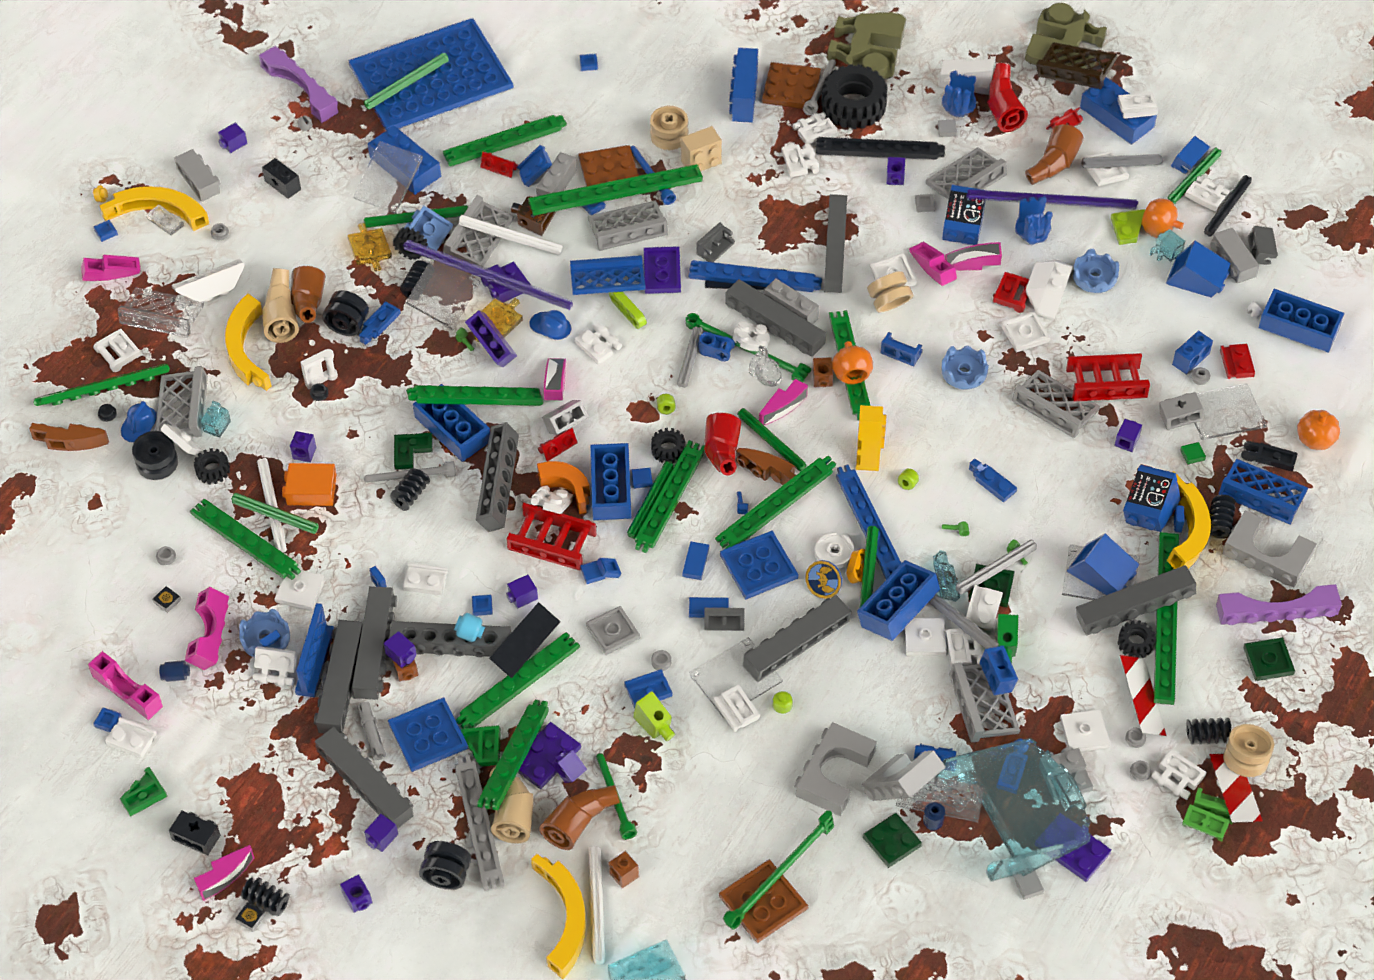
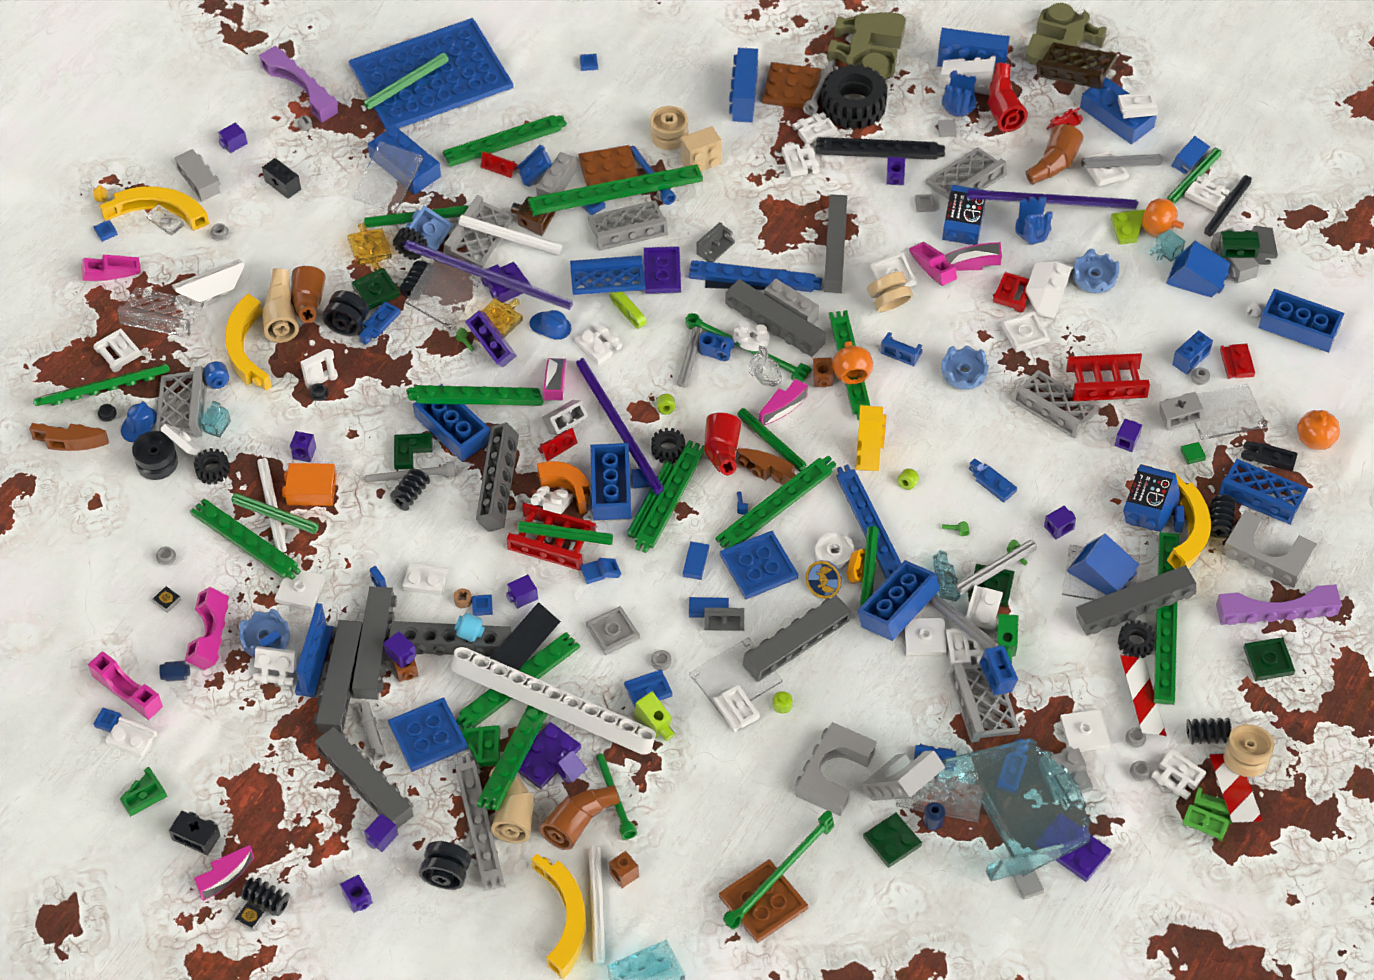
none -> blue head [204,361,229,389]
none -> dark green plate [351,267,401,310]
none -> white beam [451,647,656,754]
none -> medium nougat bush [454,588,472,608]
none -> green axle [518,521,613,545]
none -> dark purple axle [576,358,664,495]
none -> blue brick [937,28,1010,69]
none -> dark purple brick [1044,505,1076,540]
none -> dark green brick [1219,230,1260,258]

